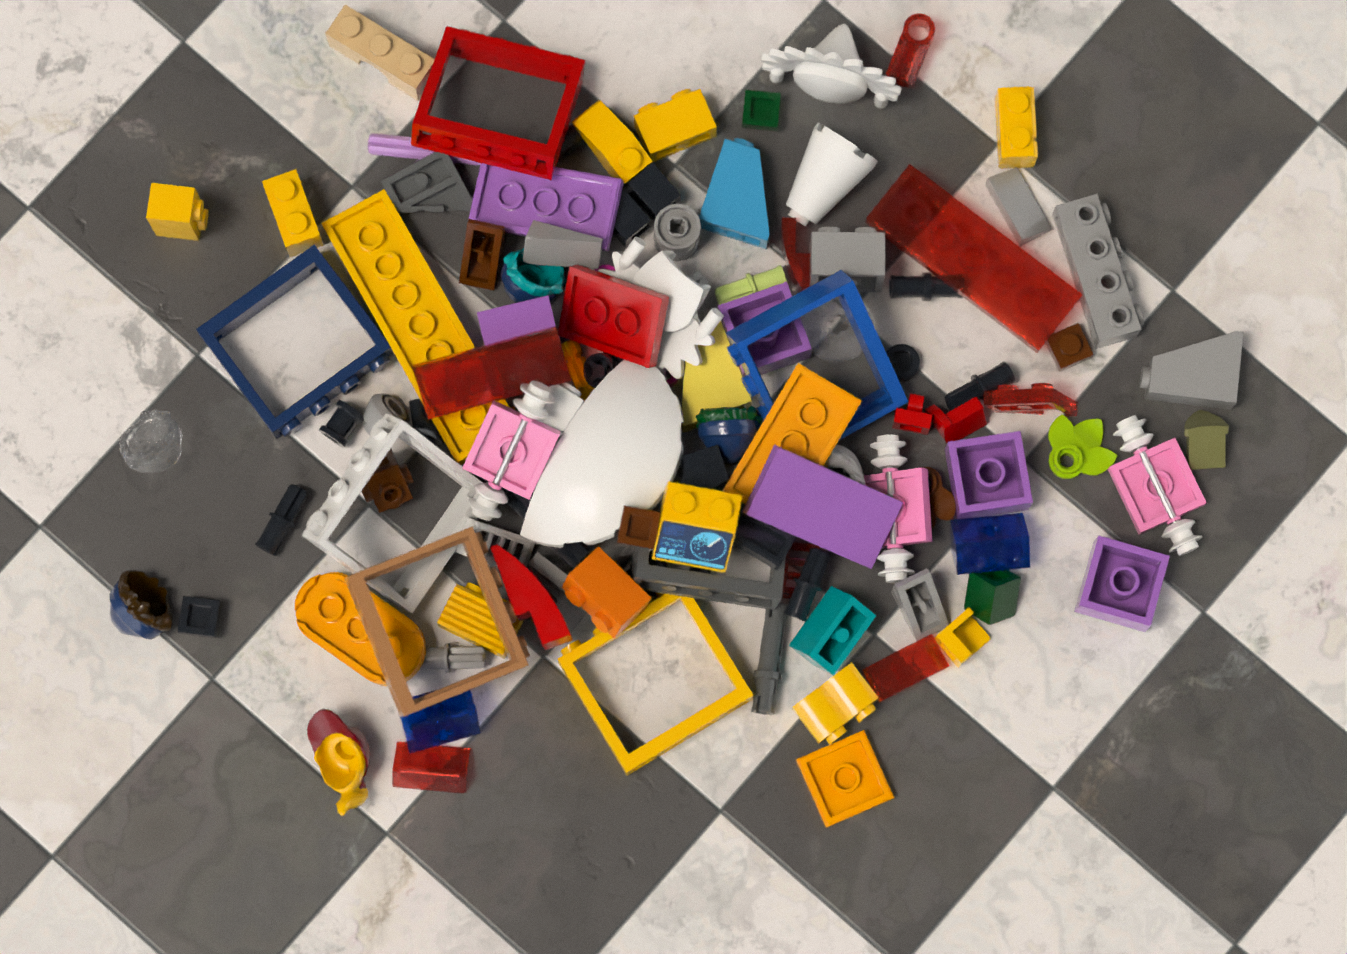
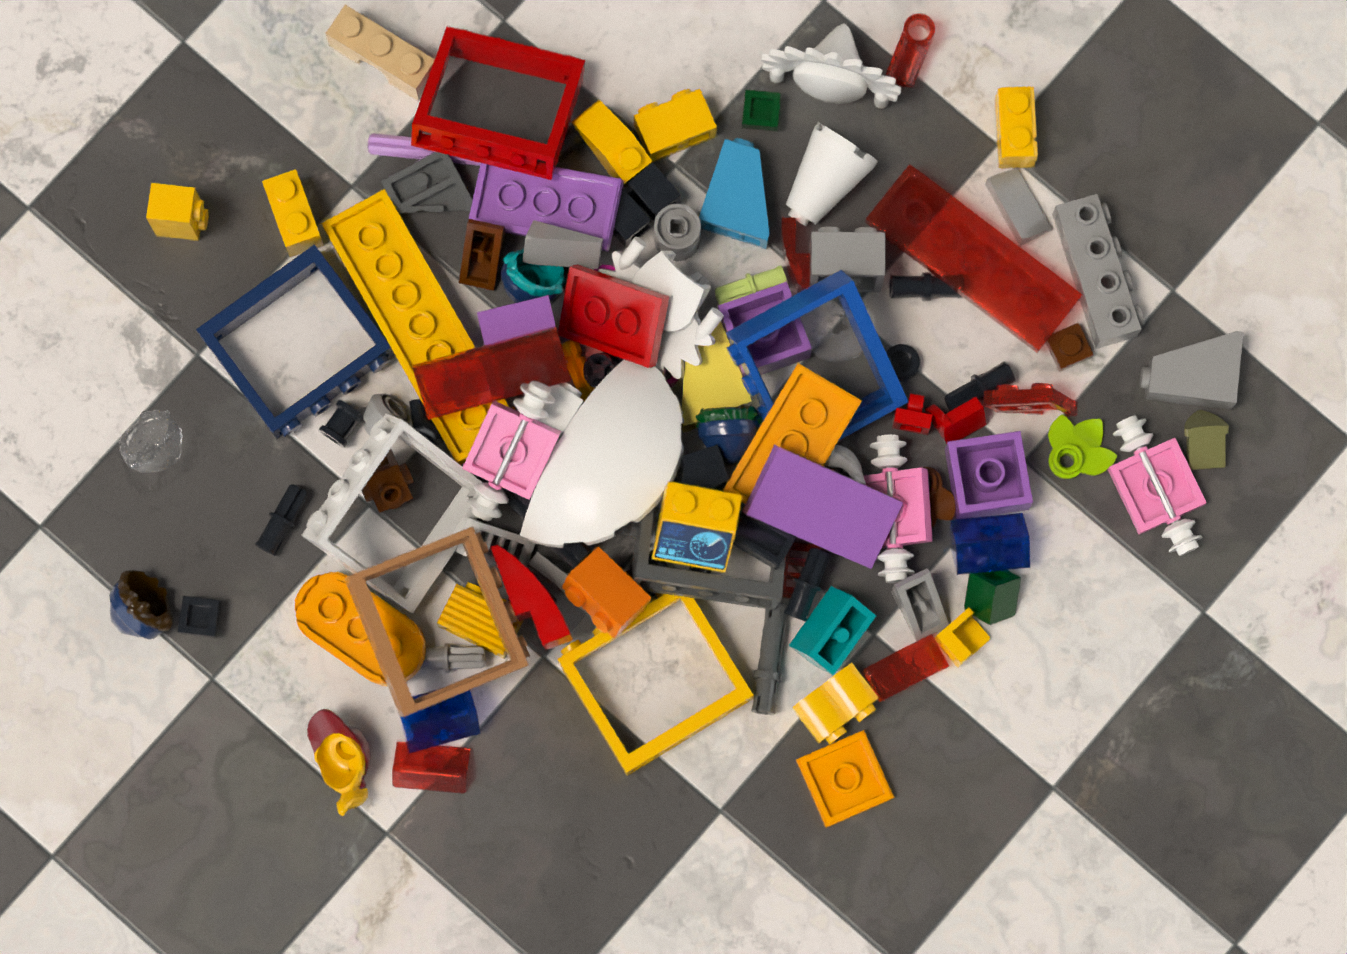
reddish brown plate [616,506,661,549] -> none
medium lavender brick [1074,535,1170,632] -> none

